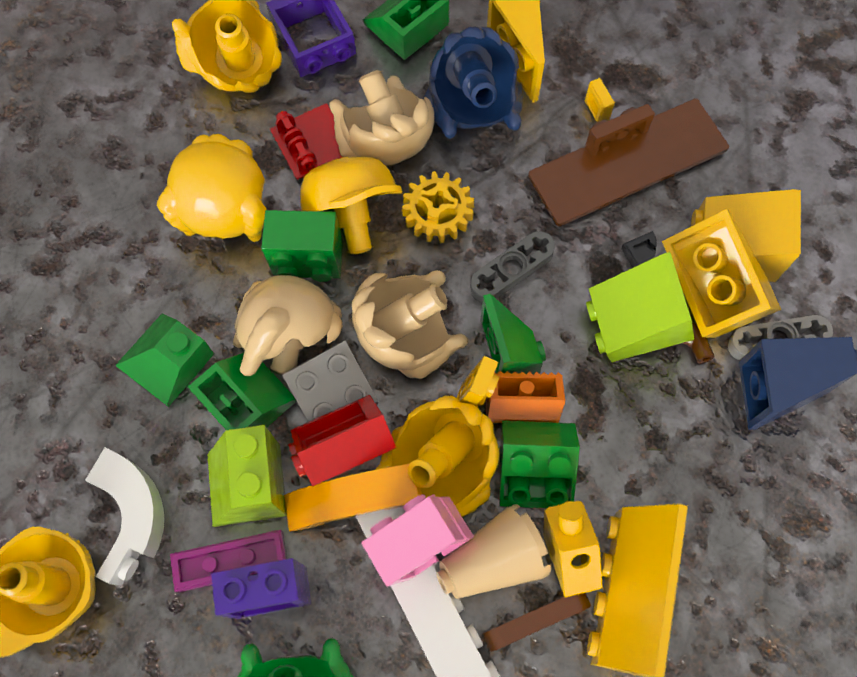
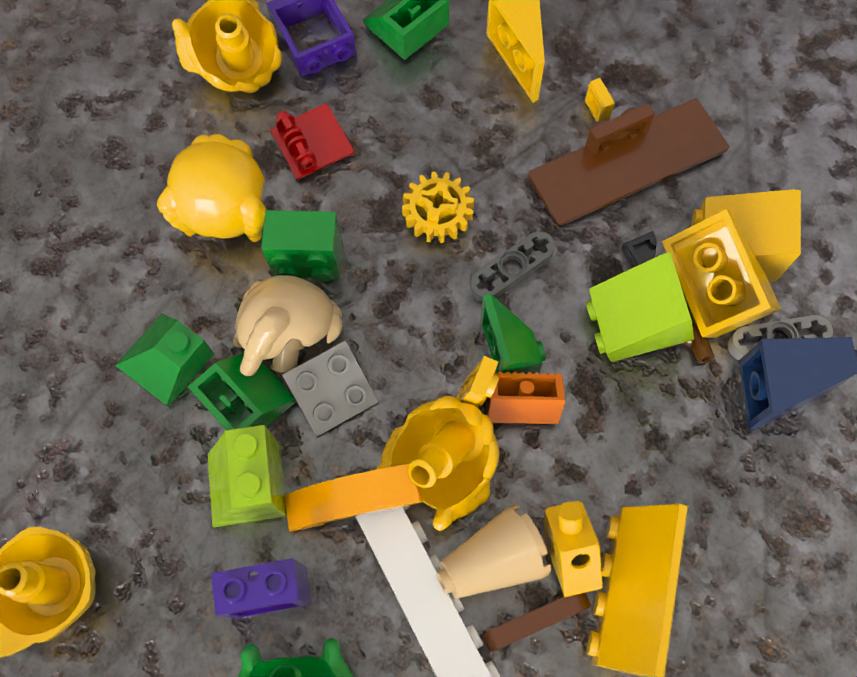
white arch [85,448,164,586] -> none
magenta tile [170,529,287,593] -> none
red window [288,395,397,487] -> none
yellow piece [300,157,403,254] -> none
tan piece [329,70,434,166] -> none
tan piece [352,270,468,379] -> none
bright pink piece [361,494,474,587] -> none
dark blue piece [423,26,523,138] -> none
green slope [499,420,580,508] -> none

